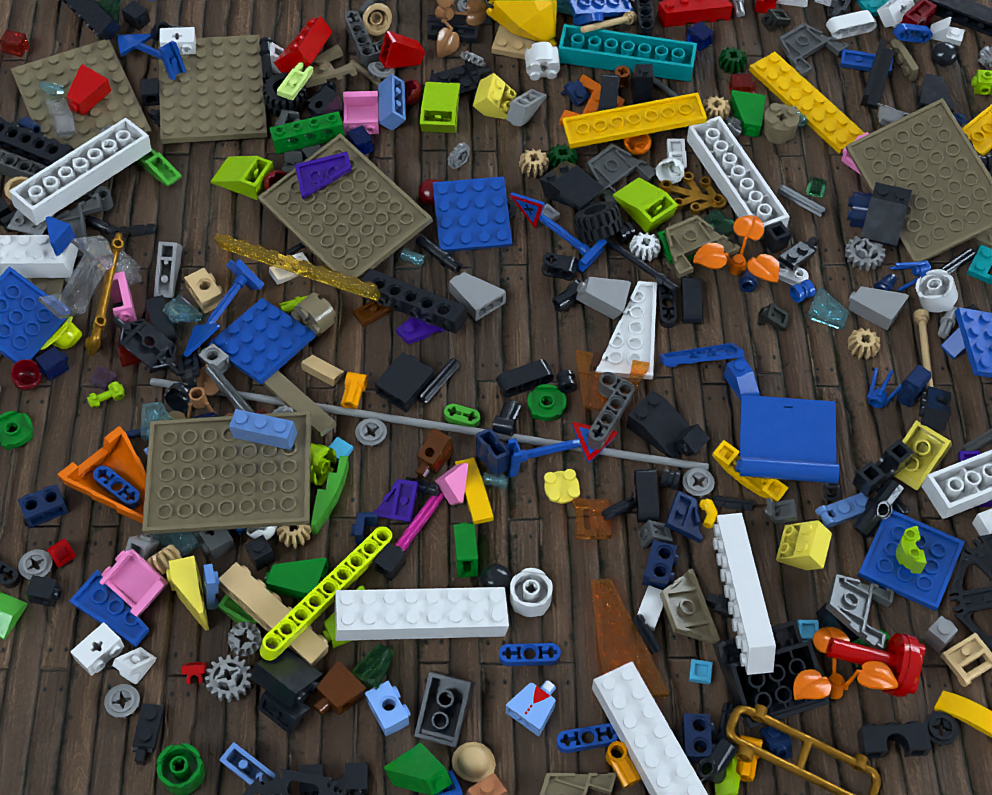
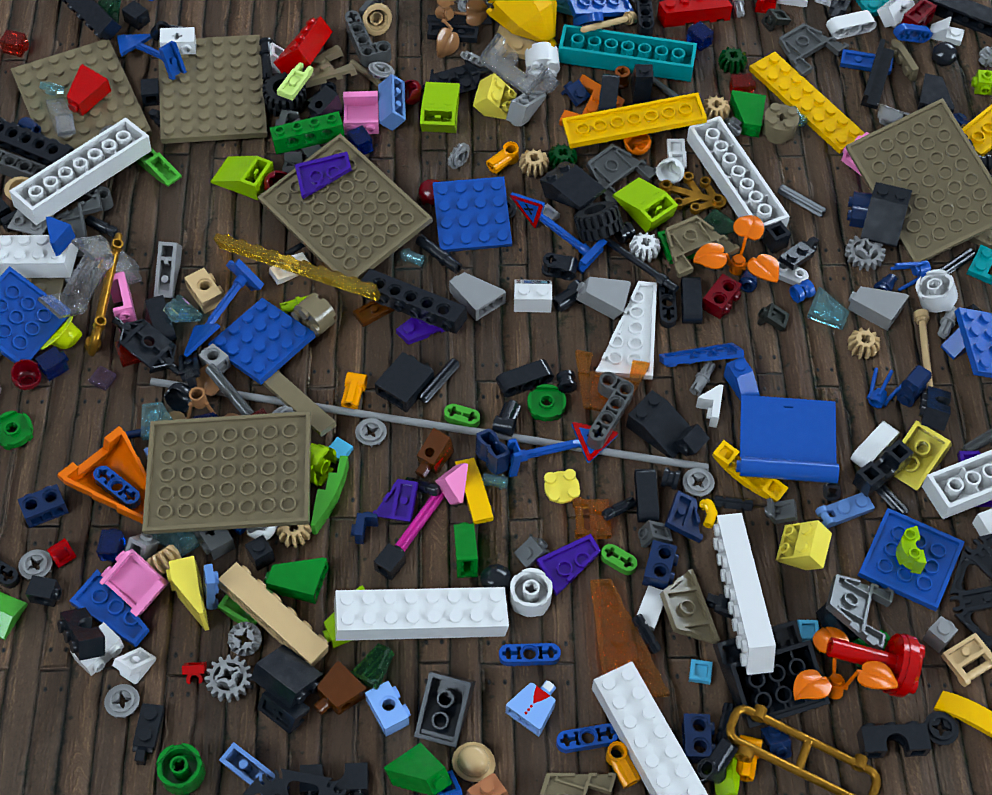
lime bar [86,381,125,408] -> none
black axle [119,223,156,237] -> none
medium blue brick [229,409,297,450] -> none
neon yellow beam [260,527,392,661] -> none
tan slope [301,355,344,387] -> none
red slope [379,31,425,69] -> none
clear green slope [806,176,827,197] -> none
black piece [853,479,904,538] -> none
none -> black arch [57,607,105,661]
none -> clear blue brick [96,528,126,562]
none -> clear windscreen [480,32,560,95]
none -> light orange piece [486,141,519,174]
none -> white slope [514,280,552,313]
none -> dark grey bracket [514,536,550,568]
none -> dark purple wing [536,534,601,596]
none -> bright green beam [601,544,637,575]
none -> light grey axle [689,361,716,396]
none -> white slope [696,385,723,428]
none -> dark red brick [702,273,742,319]
none -> white beam [850,421,900,468]

